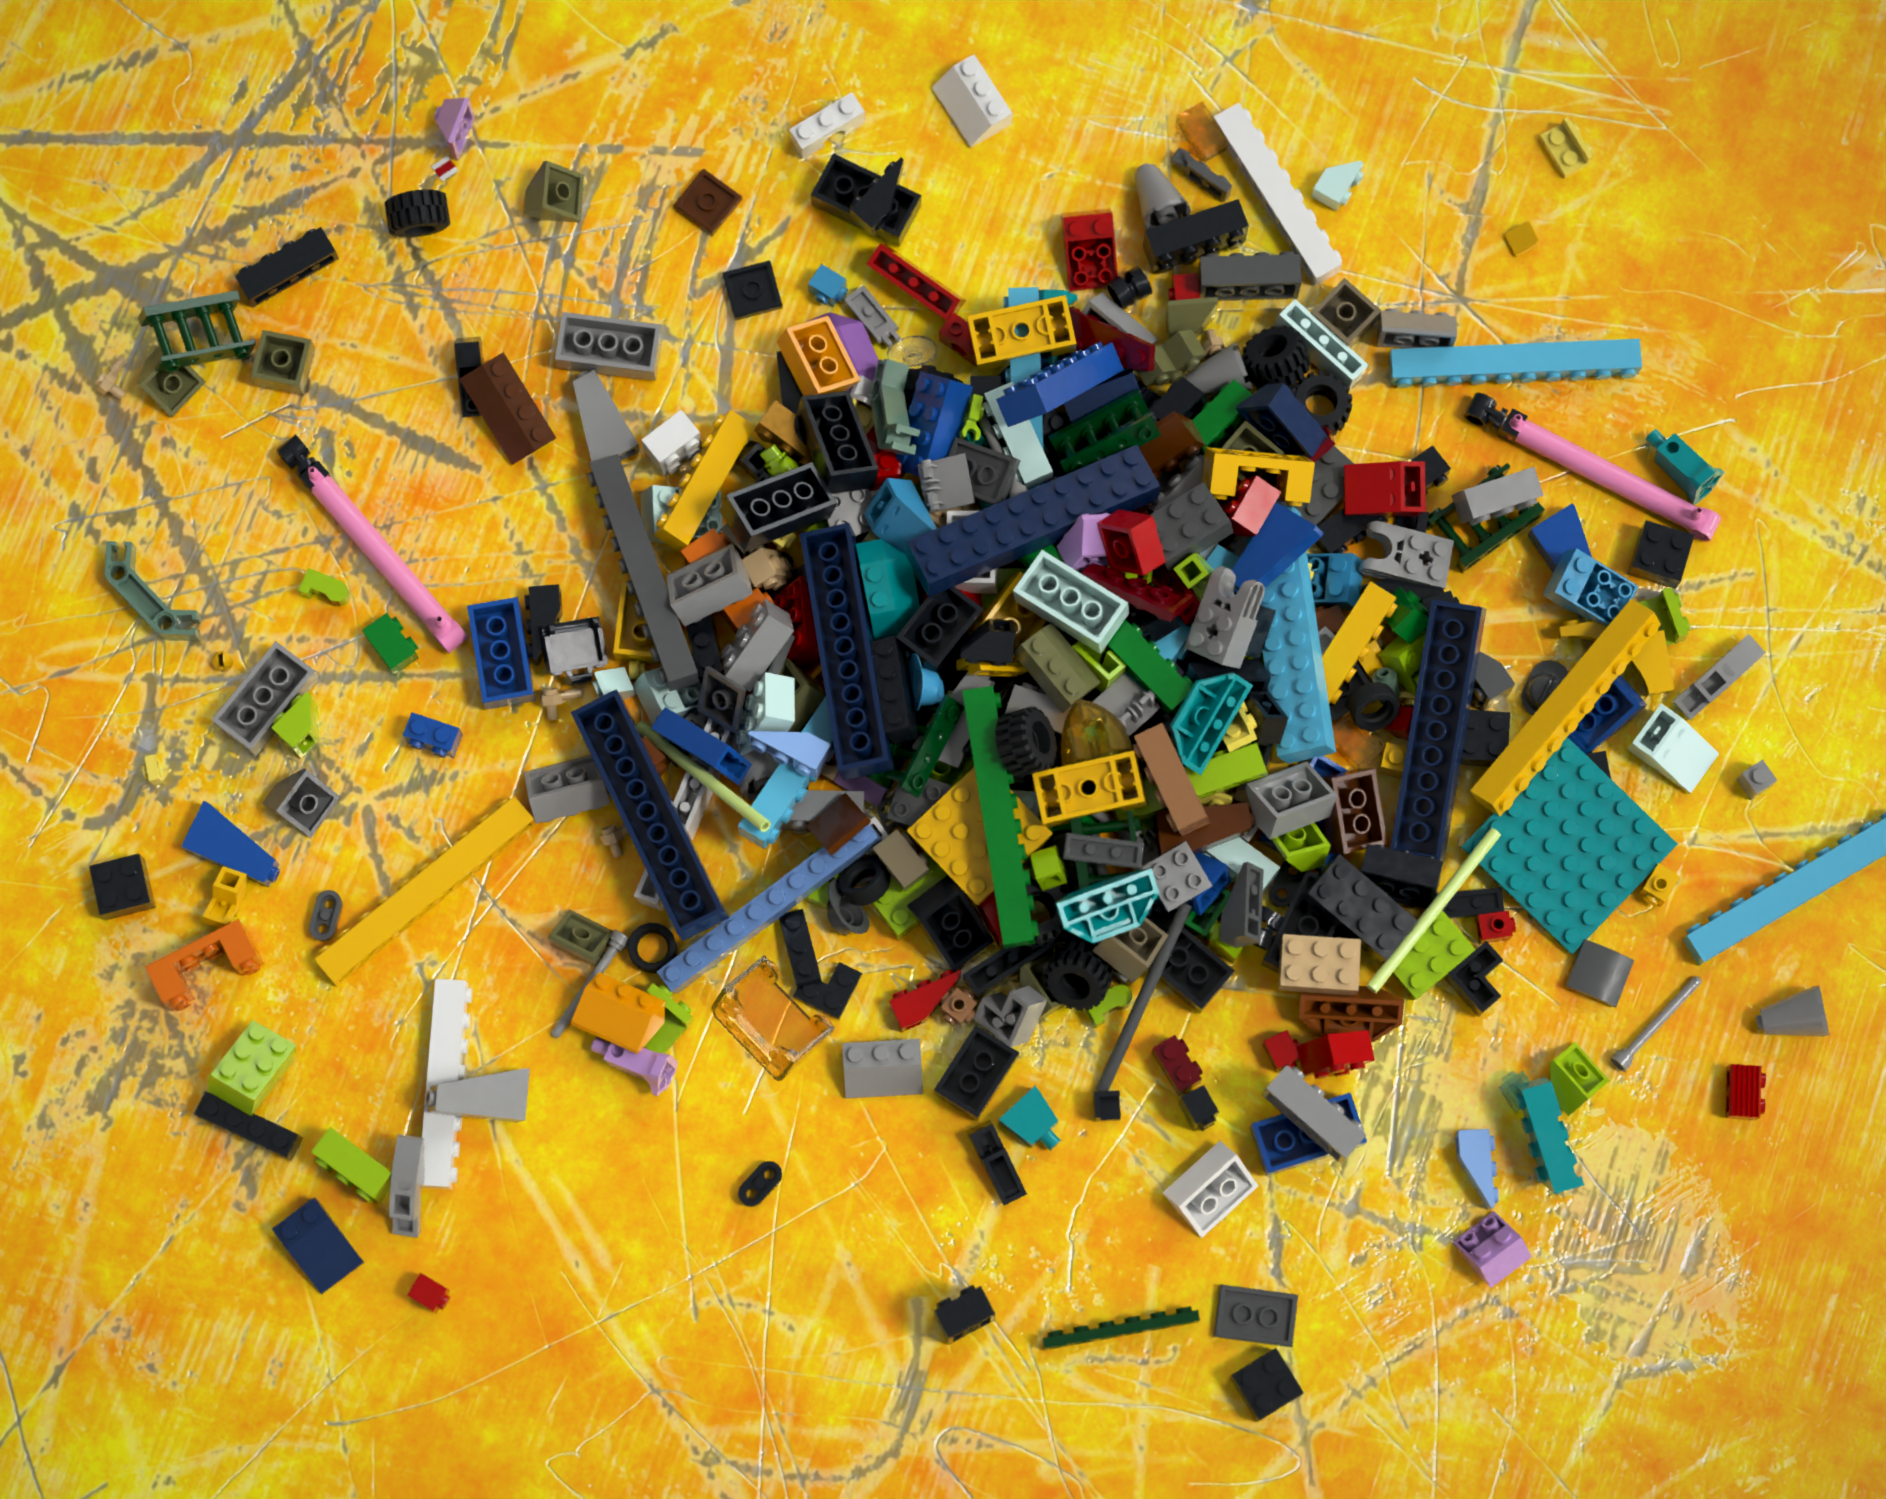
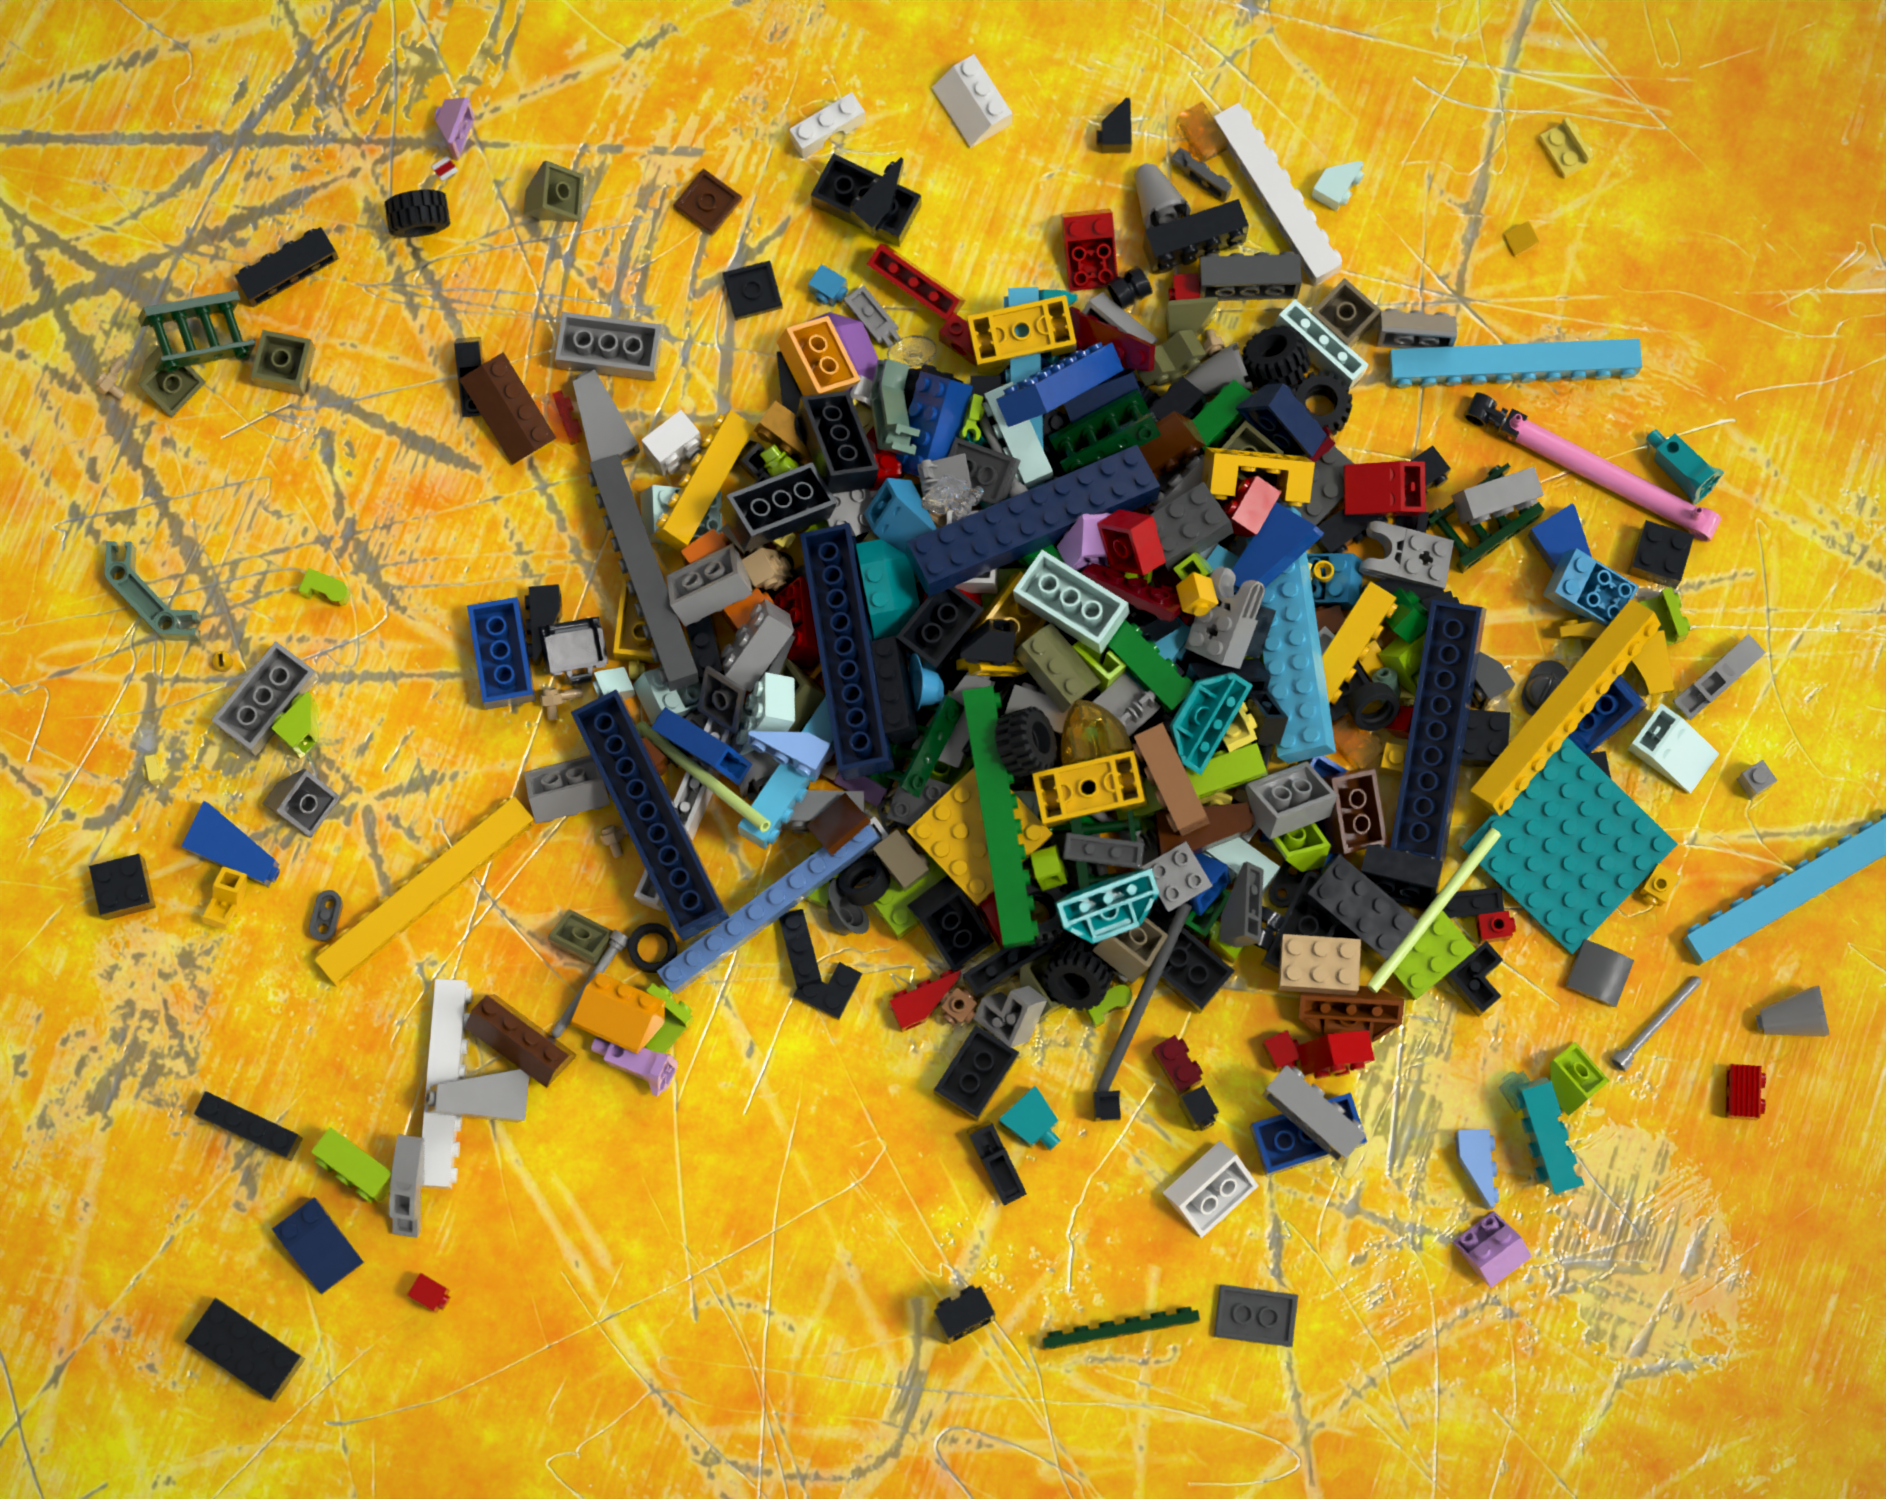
orange plate [145,919,265,1011] -> none
lime brick [207,1020,297,1116] -> none
bright pink piece [276,434,469,654] -> none
green brick [362,613,419,675] -> none
blue brick [403,712,463,758] -> none
clear yellow windscreen [711,955,835,1081] -> none
black plate [738,1161,782,1207] -> none
light grey slope [842,1039,923,1099] -> none
black brick [1230,1348,1304,1422] -> none
none -> black brick [185,1297,306,1402]
none -> reddish brown slope [465,994,577,1088]
none -> clear red plate [552,390,582,445]
none -> clear plate [922,475,984,520]
none -> black slope [1096,98,1132,154]
none -> yellow brick [1176,572,1218,617]
none -> yellow hinge [1313,560,1334,583]

